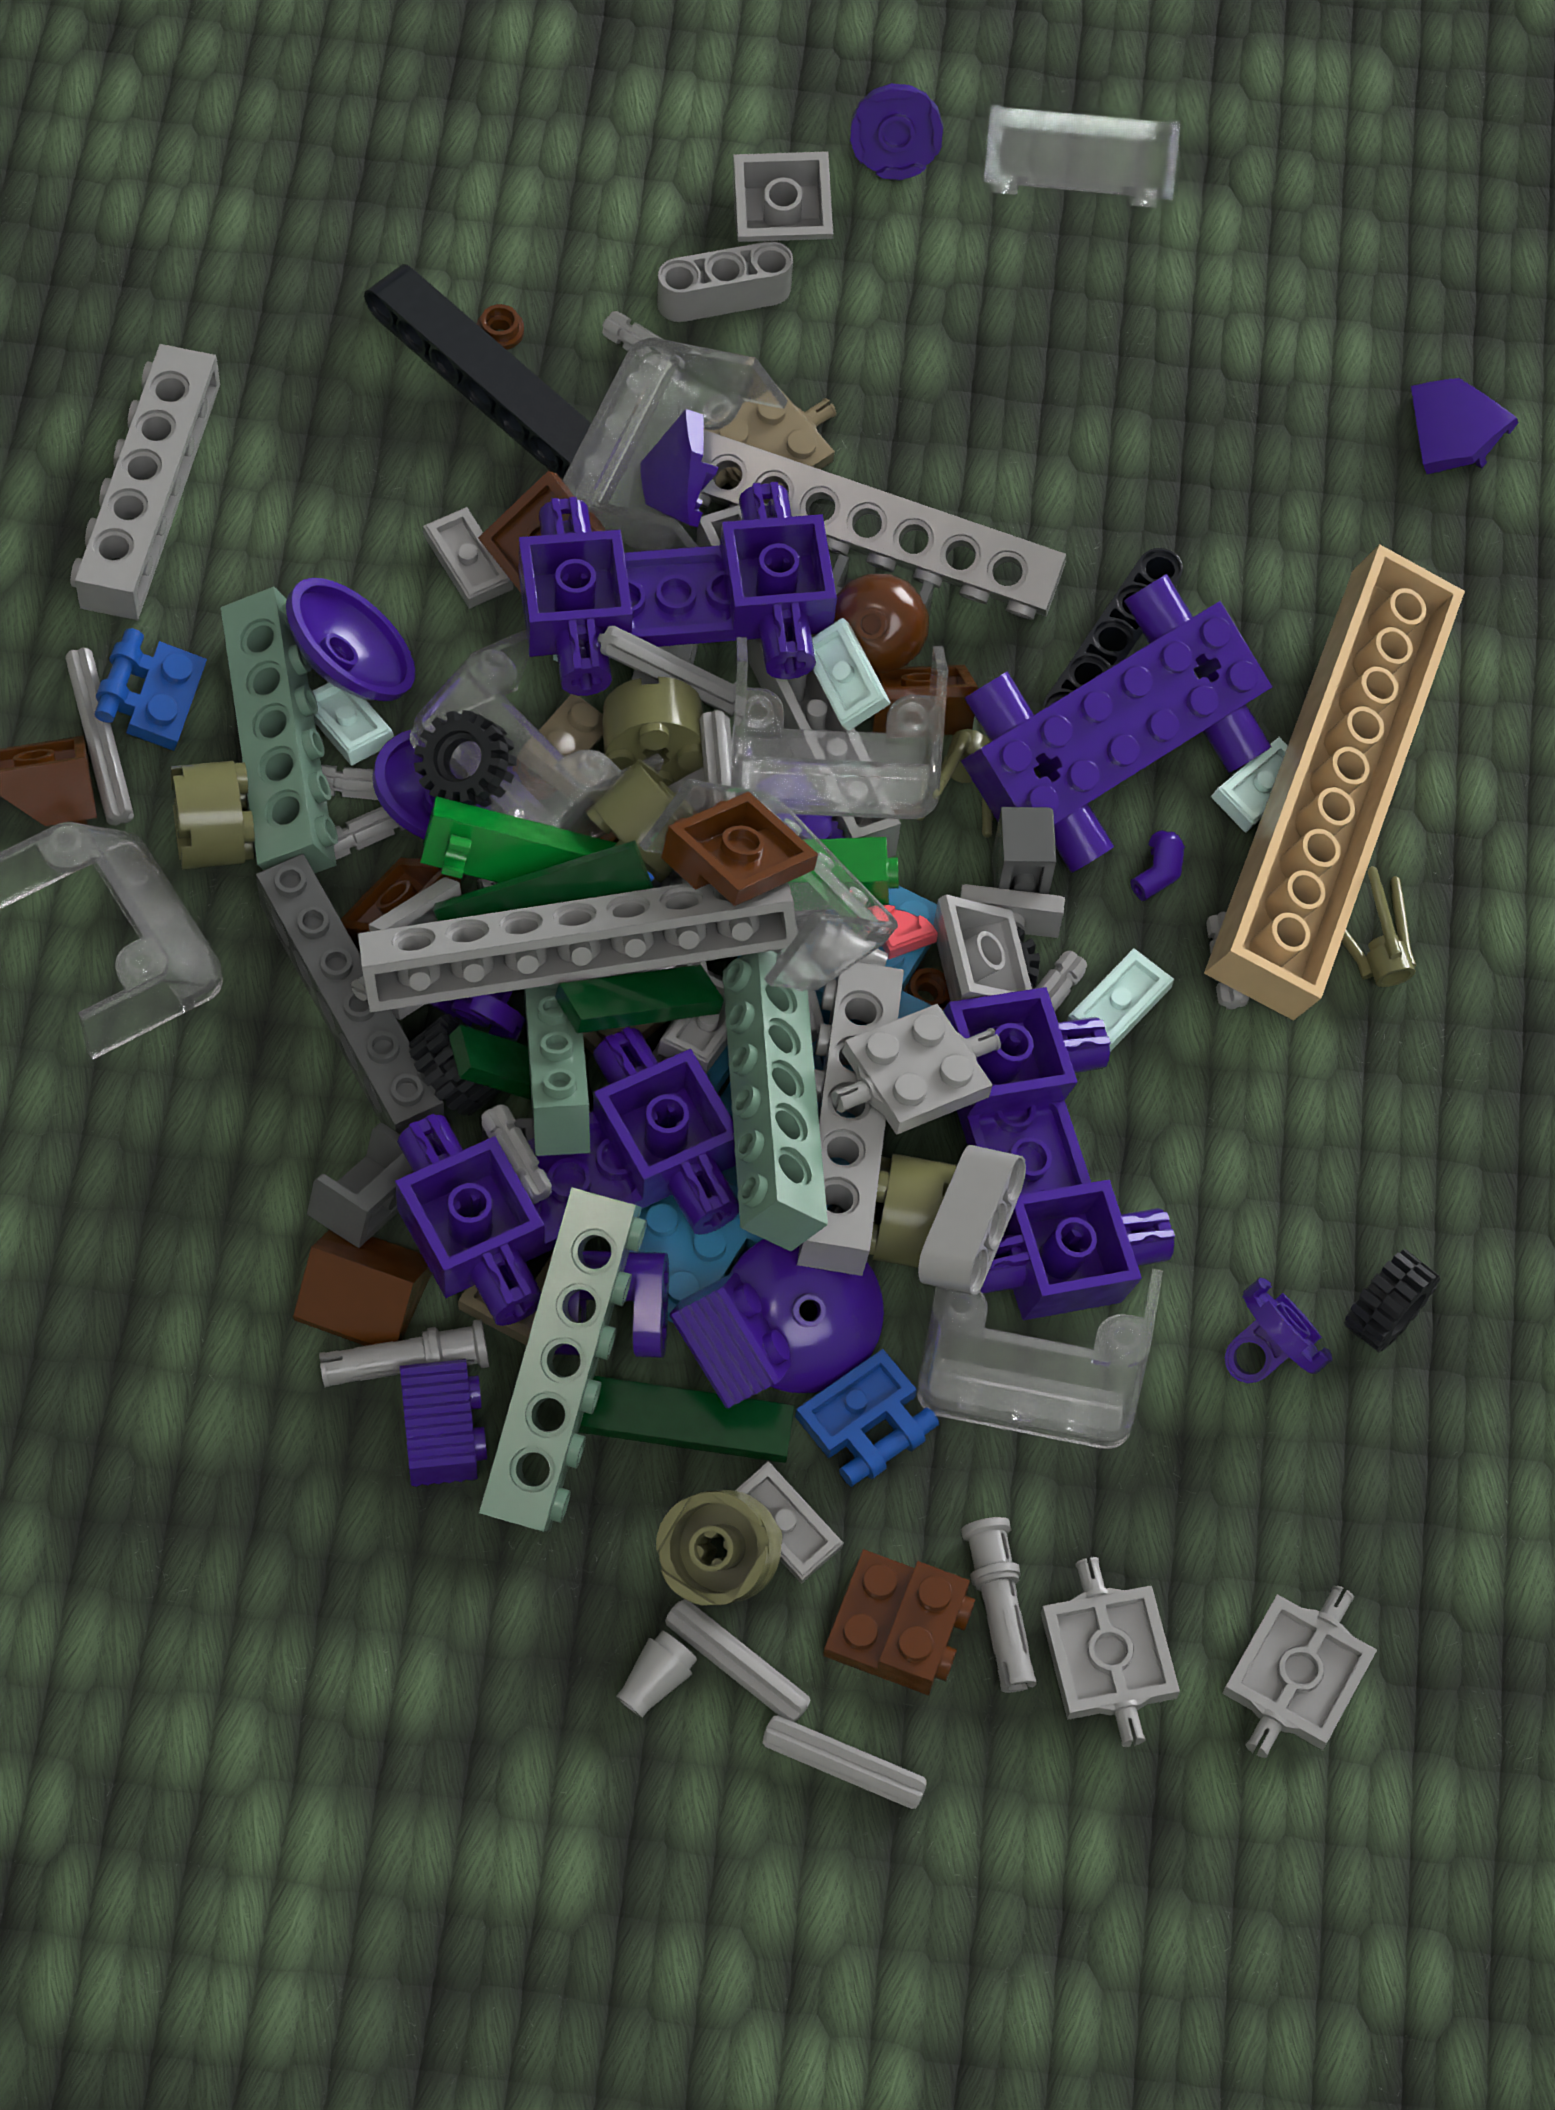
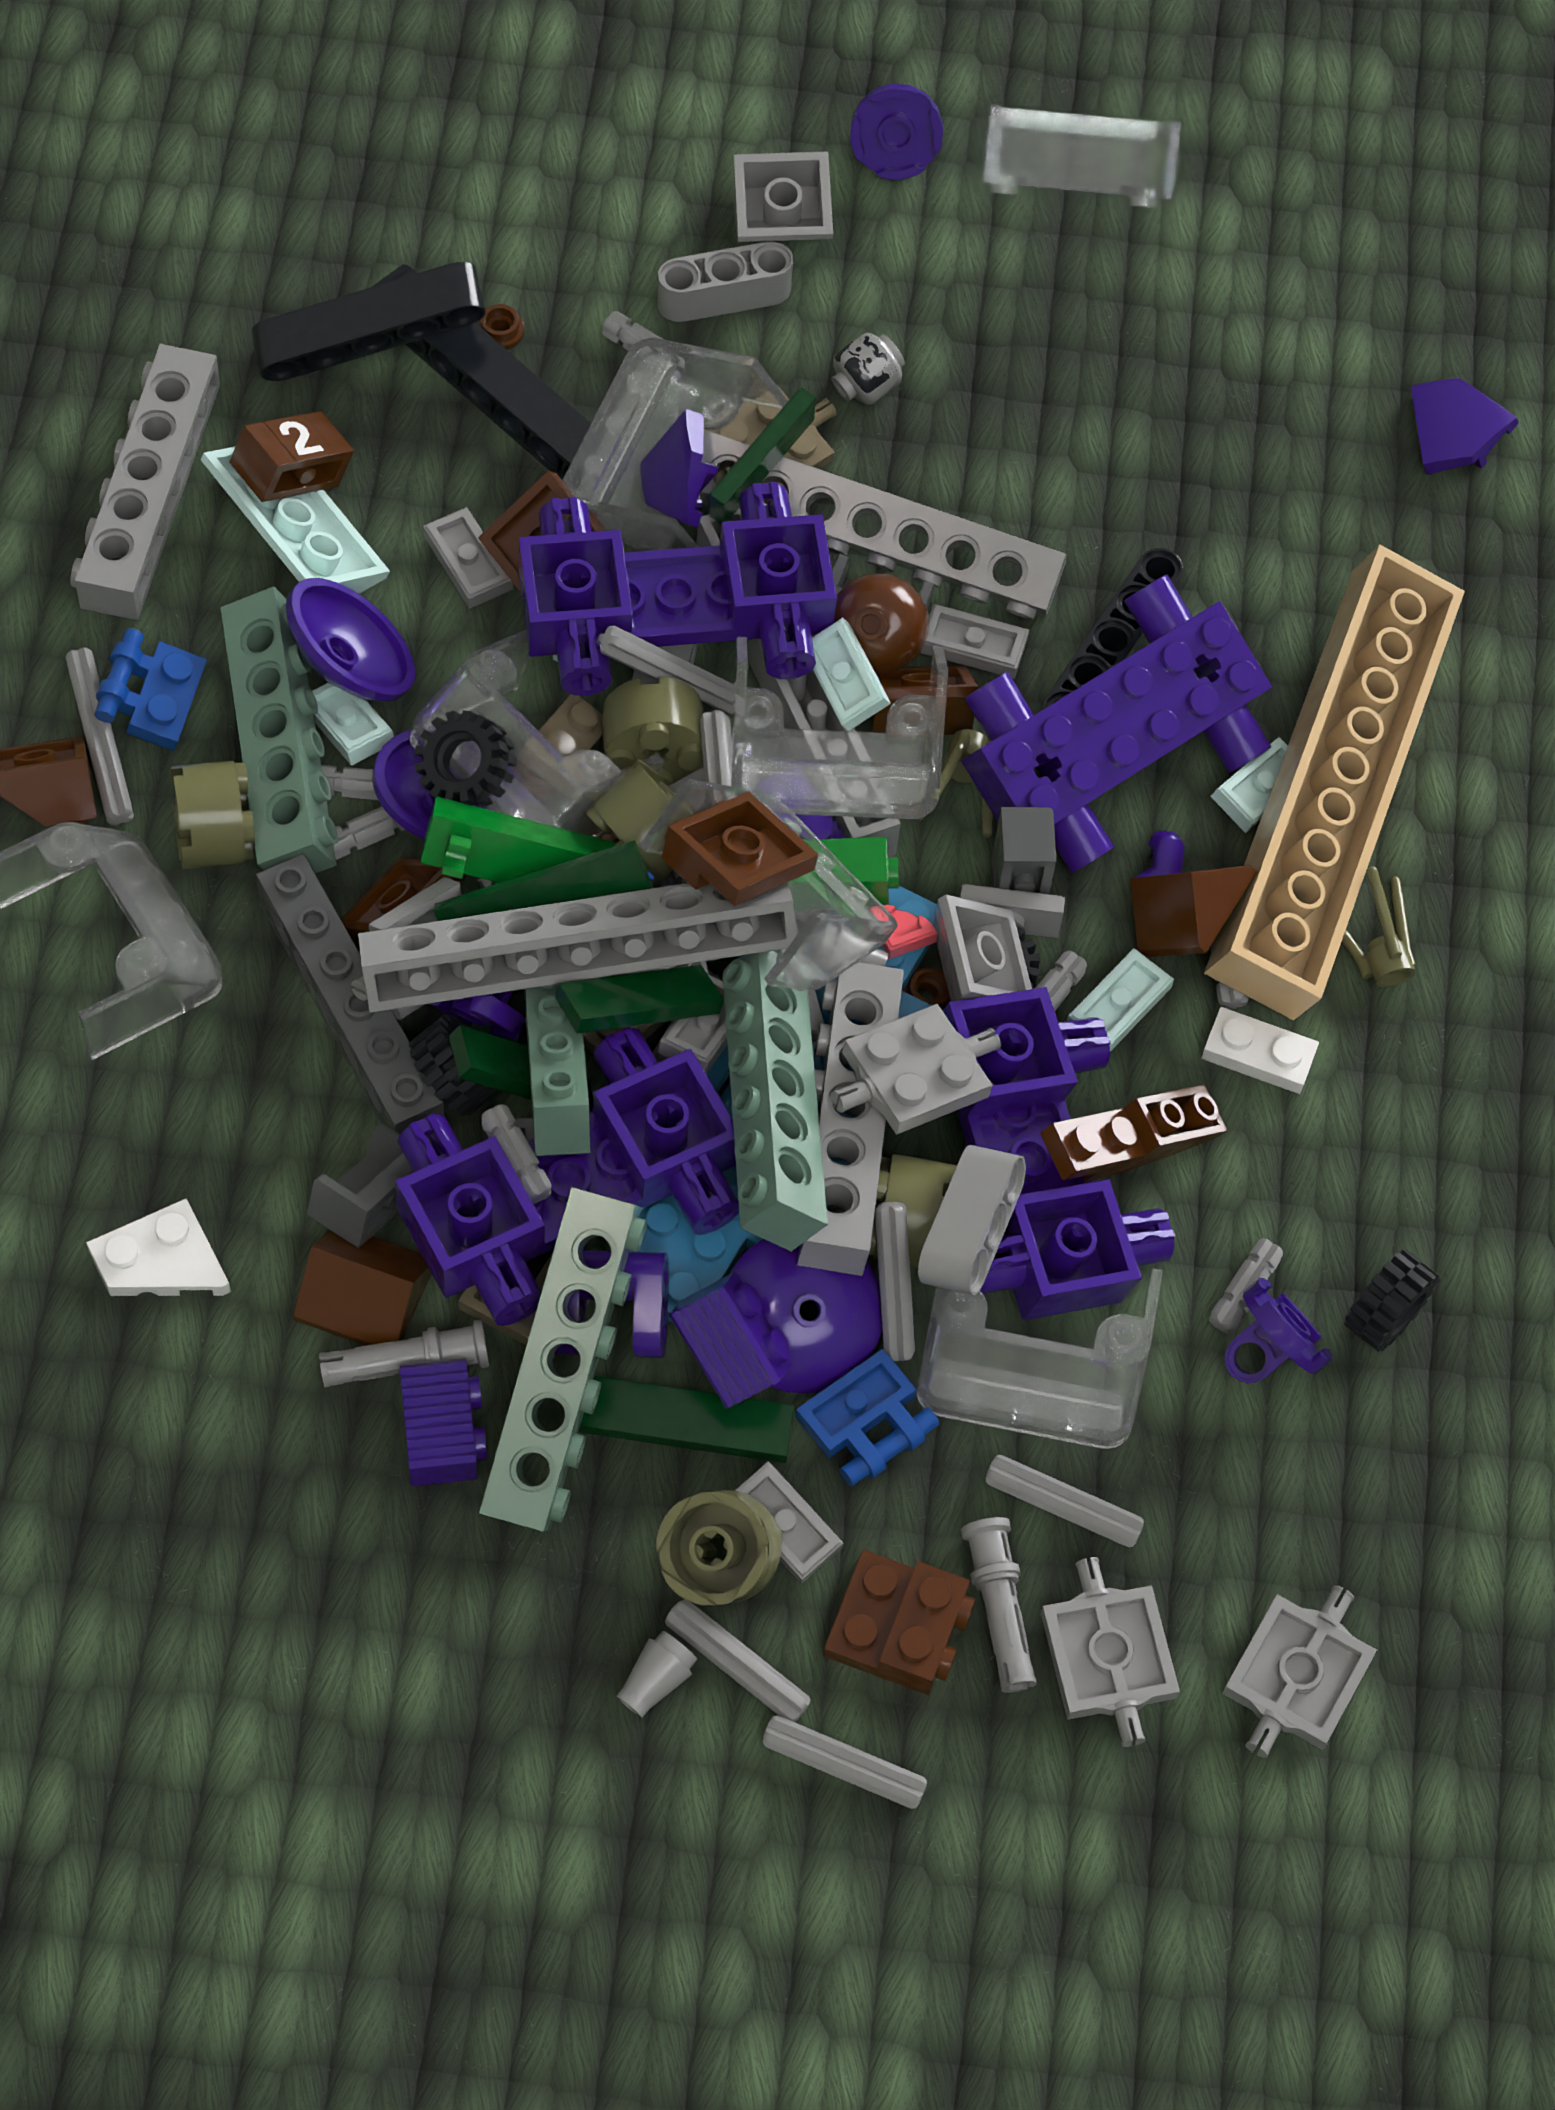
none -> white wing [86,1199,231,1296]
none -> light aqua slope [201,447,390,594]
none -> reddish brown brick [229,411,354,502]
none -> black beam [252,262,486,381]
none -> dark green tile [710,388,816,525]
none -> light grey head [831,333,905,405]
none -> light grey axle [875,1202,915,1361]
none -> light grey plate [920,604,1029,679]
none -> light grey axle [986,1455,1144,1547]
none -> reddish brown slope [1040,1085,1228,1182]
none -> reddish brown slope [1130,865,1257,957]
none -> white plate [1201,1007,1319,1094]
none -> light grey axle [1209,1238,1283,1334]

